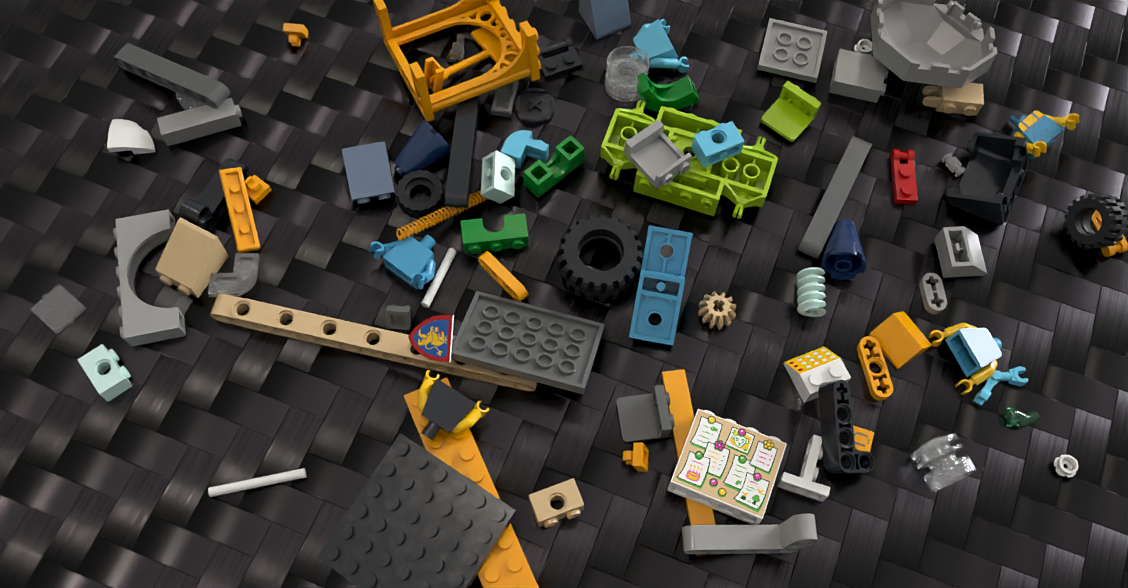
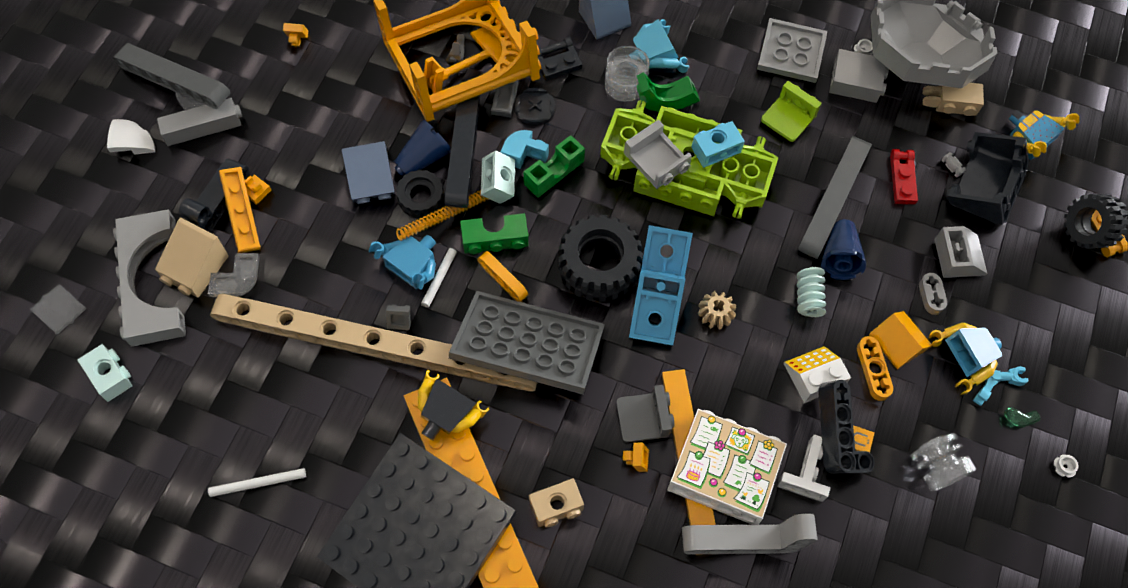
shield [408,315,456,362] -> none

